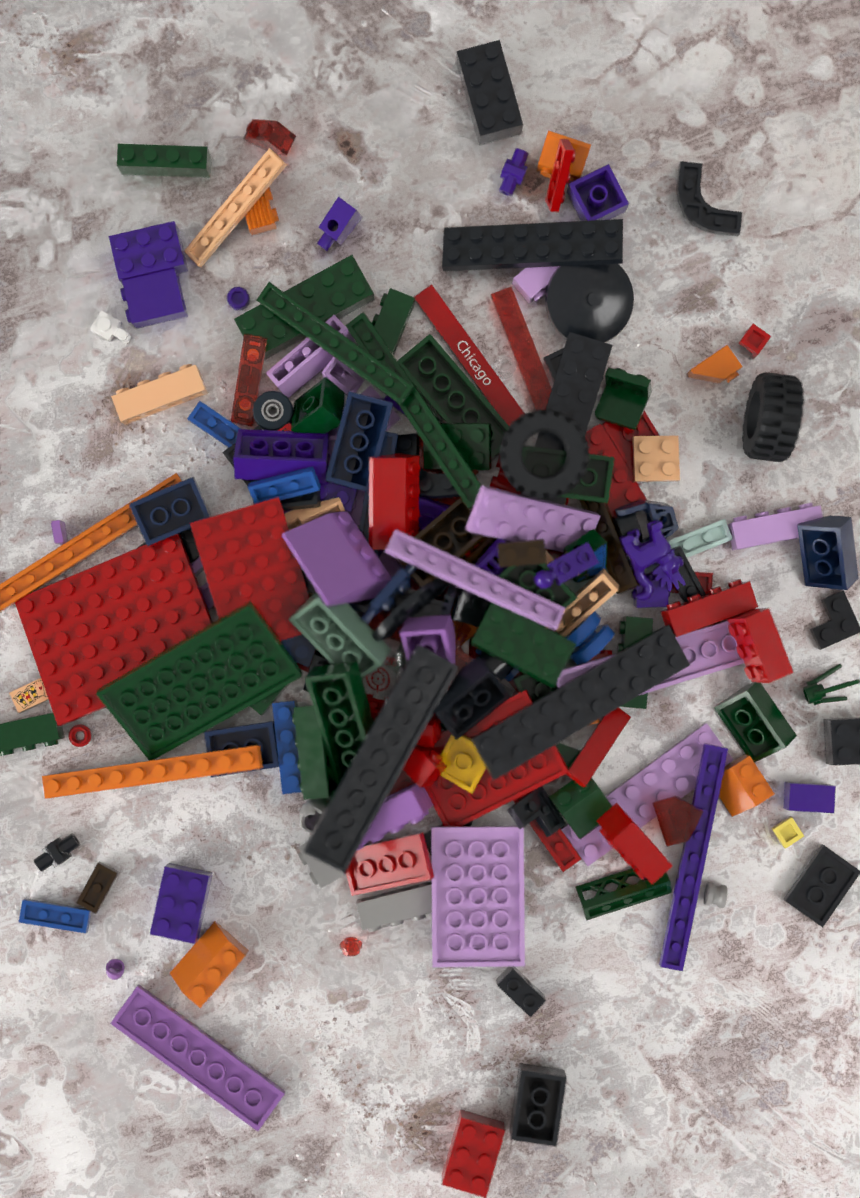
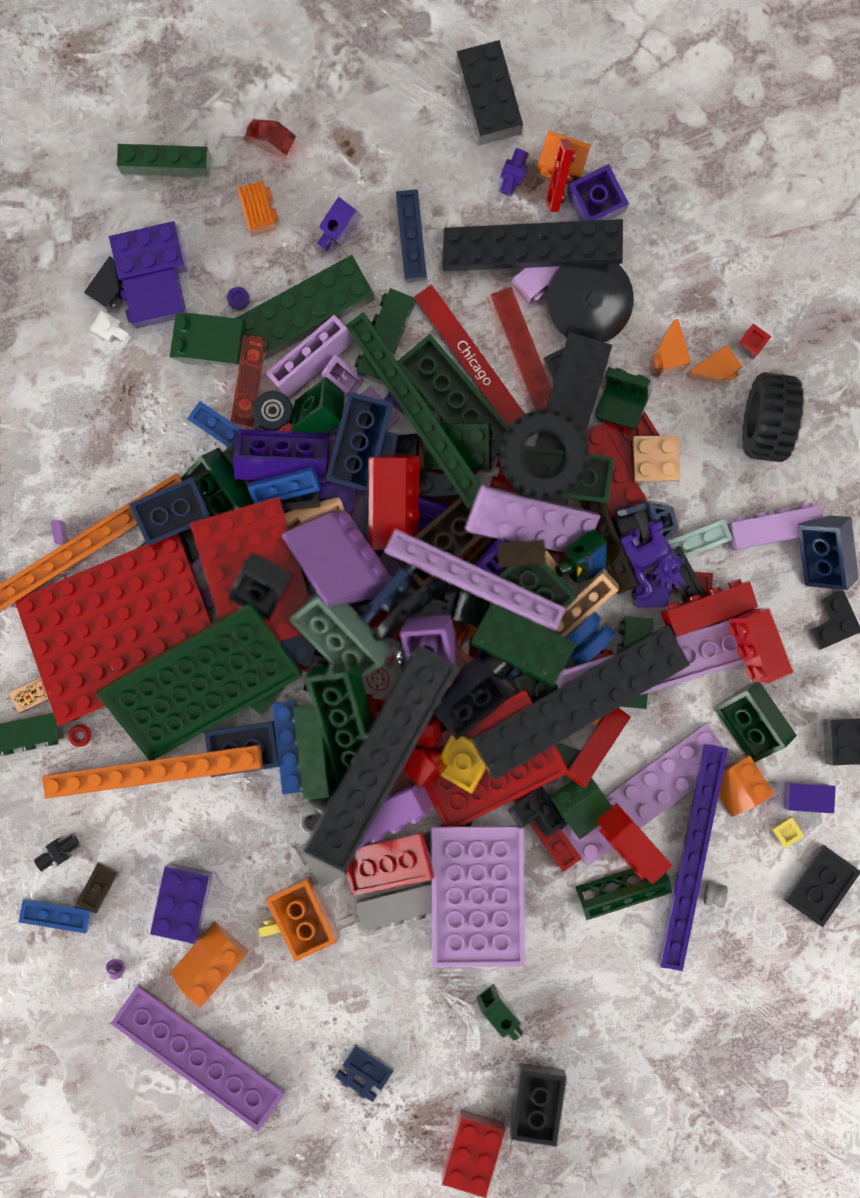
light nougat brick [111,364,208,425] -> none
light nougat tile [184,148,287,267] -> none
dark green tile [256,282,415,406] -> none
clear red plate [340,937,362,956] -> none
black brick [496,966,546,1018] -> none
dark purple plate [535,543,599,589] -> none
clear red plate [652,796,704,847] -> none
black plate [677,161,742,236] -> none
dark green plant [803,664,860,706] -> none
none -> black slope [84,256,122,313]
none -> dark green slope [170,313,246,365]
none -> dark green slope [181,448,253,517]
none -> black slope [228,552,294,621]
none -> light yellow plate [258,917,281,937]
none -> orange slope [266,876,339,962]
none -> dark blue plate [335,1044,394,1102]
none -> dark blue plate [396,189,427,281]
none -> dark green torso [476,984,523,1041]
none -> orange slope [650,319,691,378]

